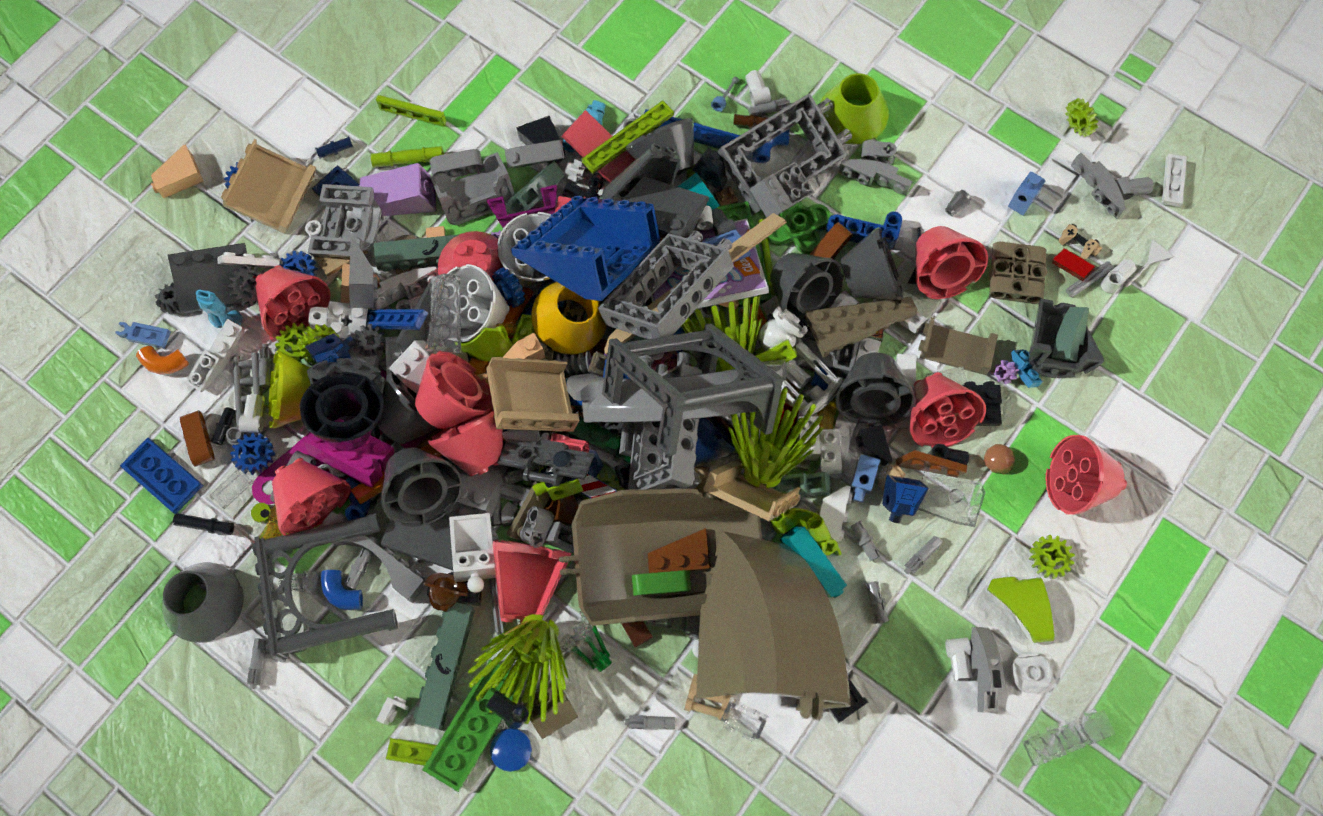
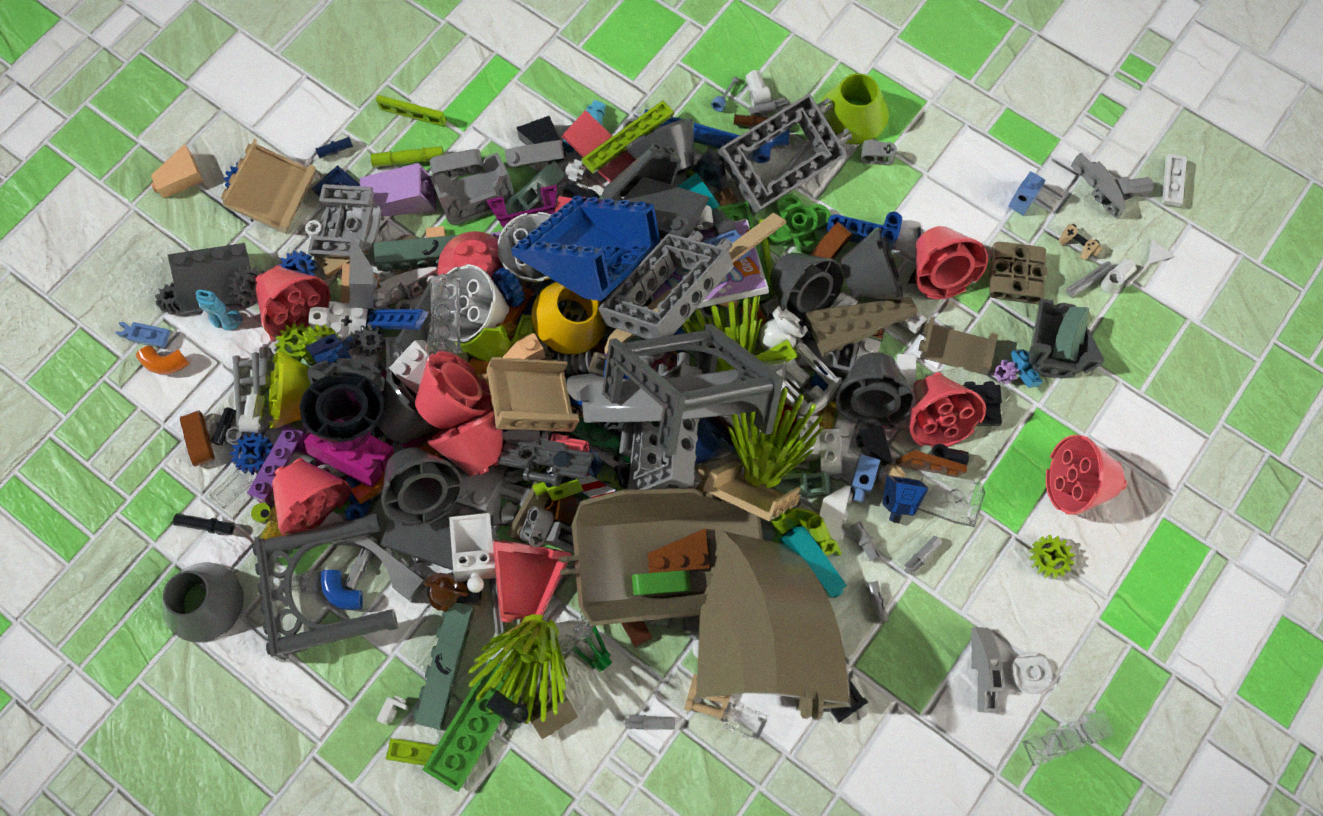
blue tile [120,438,204,514] -> none
white slope [185,319,246,392] -> none
white plate [218,252,280,269] -> none
light grey piece [247,638,267,689] -> none
blue dish [490,728,532,772] -> none
black axle [588,173,603,195] -> none
light grey slope [749,161,815,217] -> none
light grey slope [838,159,912,195] -> none
flat silver cone [945,189,972,216] -> none
white piece [946,638,973,680] -> none
nougat hair [984,444,1015,475] -> none
lime panel [987,577,1054,643] -> none
red tile [1052,248,1095,281] -> none
lime gear [1065,98,1098,137] -> none
none -> medium lavender brick [247,424,307,507]

